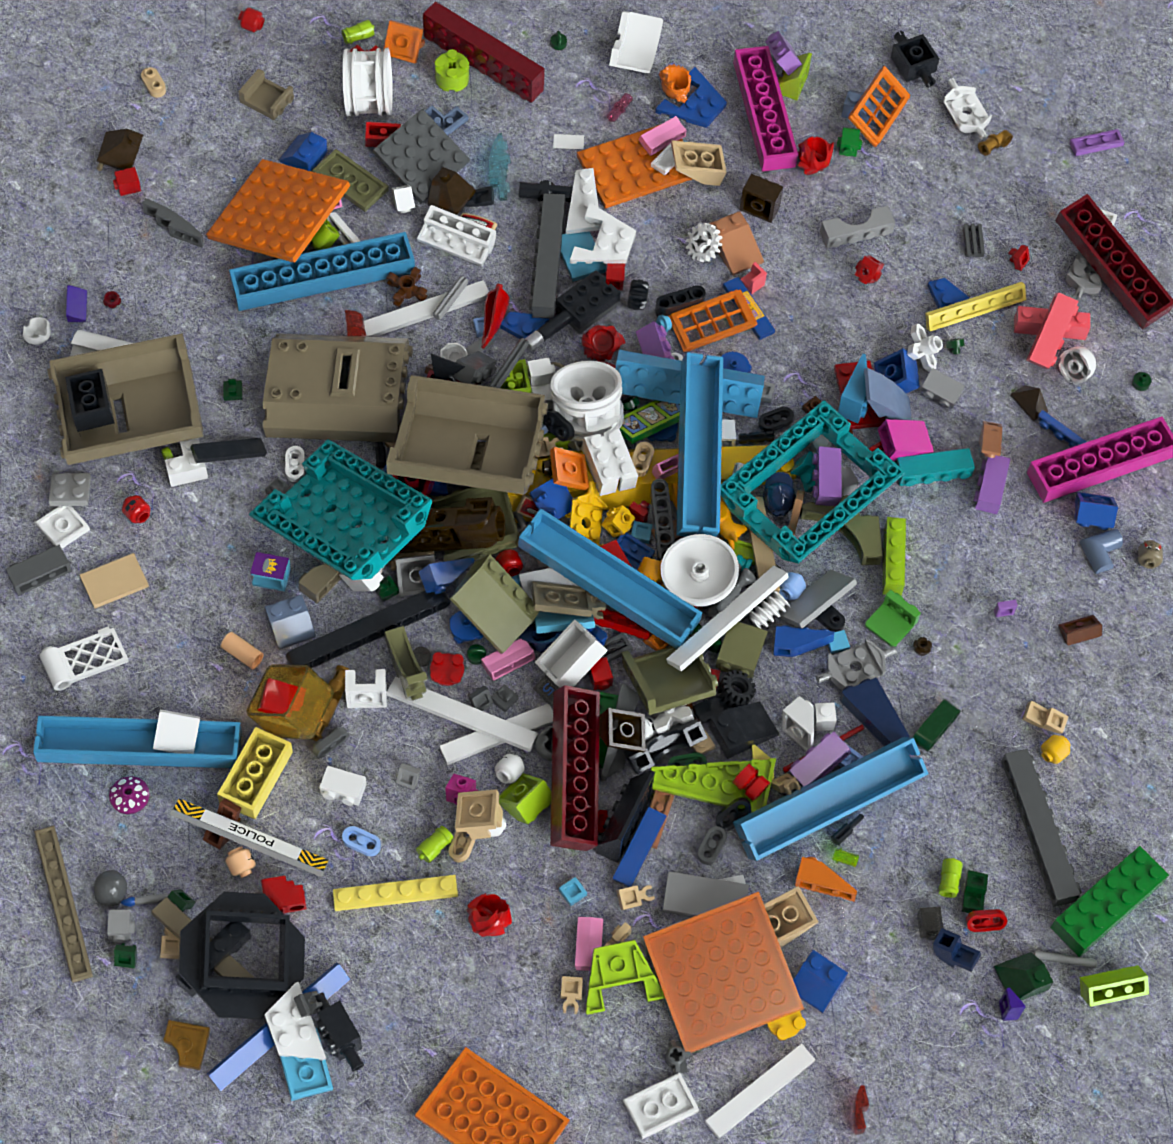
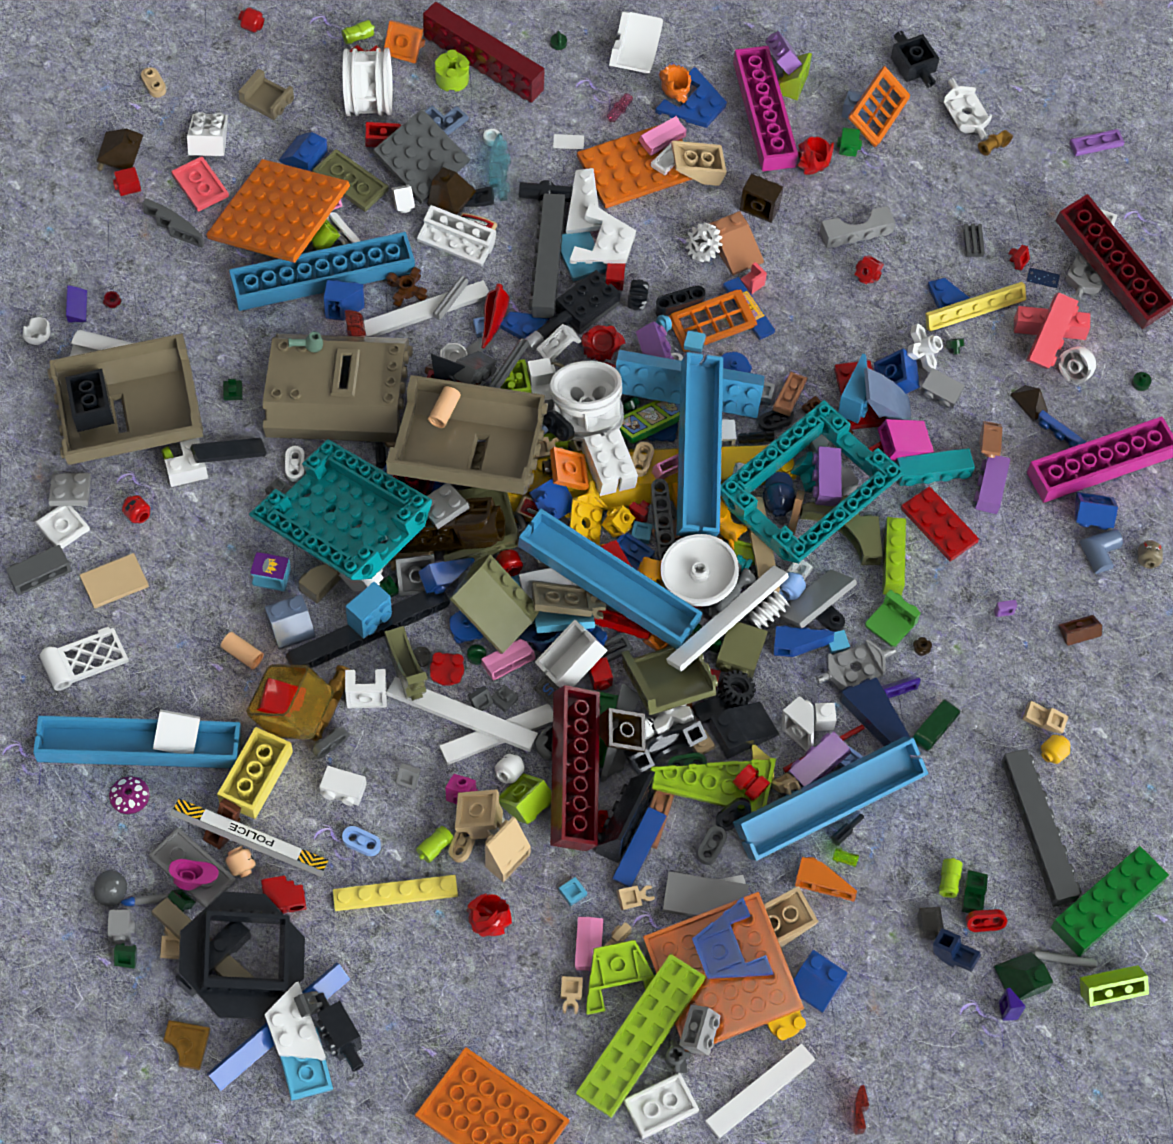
dark tan tile [34,826,93,983] -> none
none -> light grey tile [148,827,236,908]
none -> dark pink piece [169,859,219,891]
none -> coral plate [171,156,229,212]
none -> white slope [187,112,228,156]
none -> sand green bar [288,331,323,352]
none -> blue slope [324,280,365,321]
none -> dark azure brick [345,582,392,639]
none -> light grey plate [427,483,470,529]
none -> light nougat pin [428,386,461,428]
none -> white tile [483,129,501,146]
none -> tan slope [485,816,531,883]
none -> white panel [536,324,582,363]
none -> lime plate [576,954,706,1119]
none -> light grey brick [679,1005,721,1056]
none -> medium azure tile [684,331,706,353]
none -> blue wing [692,898,773,979]
none -> nougat tile [773,372,808,416]
none -> white tile [786,560,814,580]
none -> dark purple slope [882,676,921,698]
none -> red plate [901,486,979,562]
none -> dark blue sticker [1027,268,1060,289]

